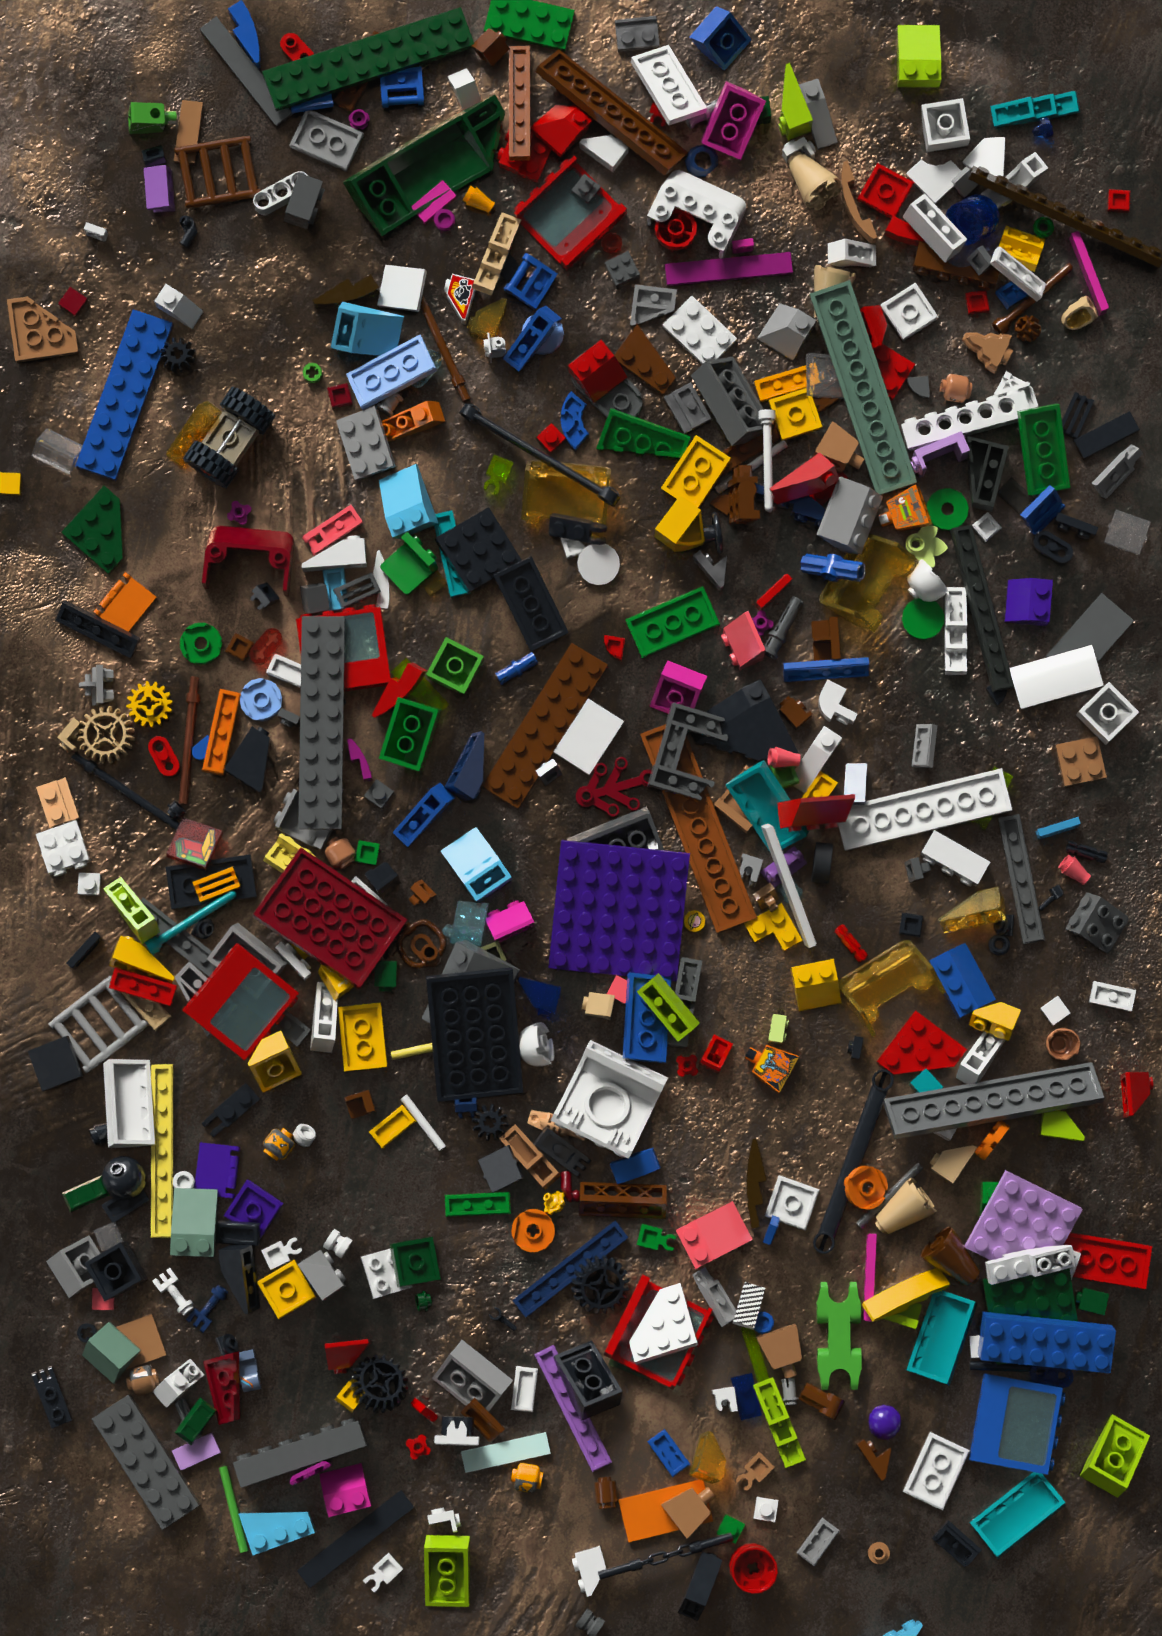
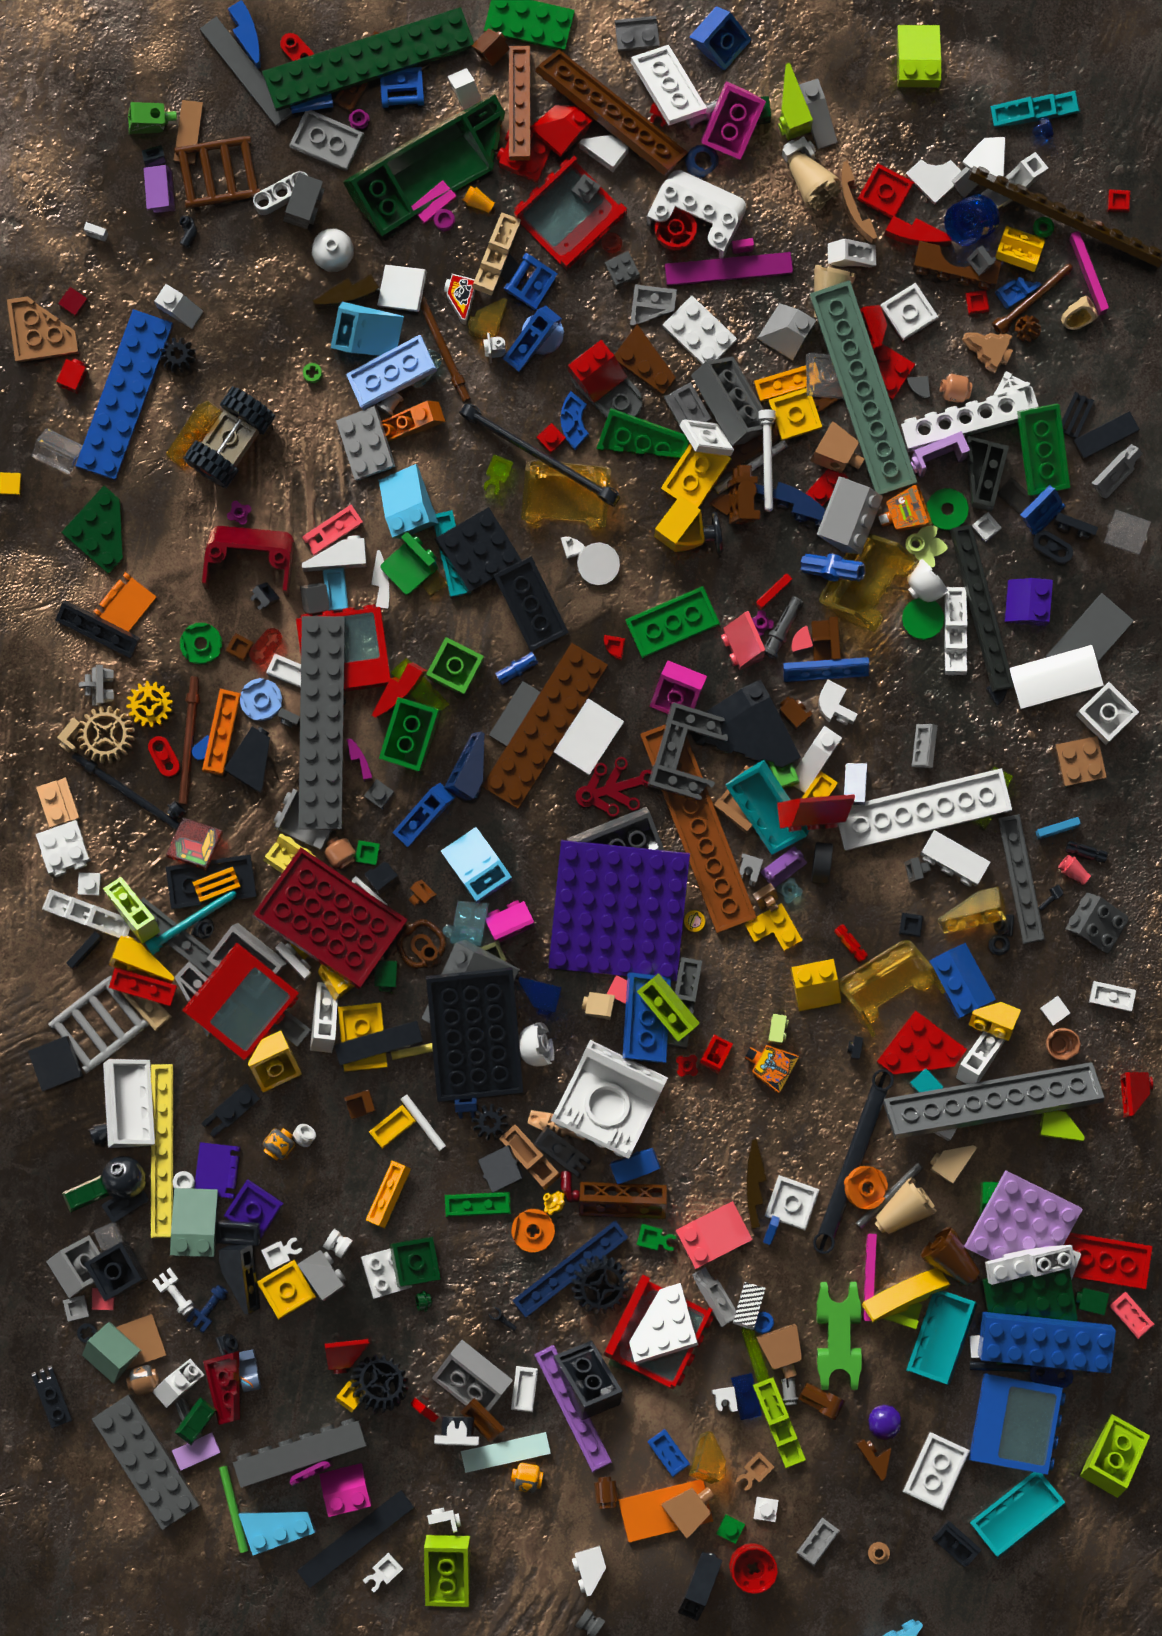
dark red tile [327,383,353,409] -> none
dark grey tile [333,572,381,609] -> none
red plate [406,1435,431,1460] -> none
dark grey plate [536,759,562,786] -> none
black hinge [549,513,607,545] -> none
black piece [598,1532,733,1580] -> none
flat silver slope [693,550,727,591] -> none
white tile [761,824,817,948] -> none
coral cone [767,747,801,768] -> none
red slope [769,452,839,504] -> none
white brick [903,194,967,262] -> none
white slope [921,98,970,152] -> none
orange plate [974,1120,1010,1160] -> none
white tile [990,246,1046,301] -> none
none -> white slope [42,889,130,938]
none -> red brick [56,359,88,394]
none -> light grey plate [63,1295,90,1322]
none -> white cylinder [312,229,354,272]
none -> black tile [334,1021,423,1066]
none -> light orange plate [366,1161,411,1228]
none -> dark grey tile [489,681,540,747]
none -> white tile [680,419,734,456]
none -> coral tile [791,626,813,653]
none -> coral plate [1109,1292,1155,1339]

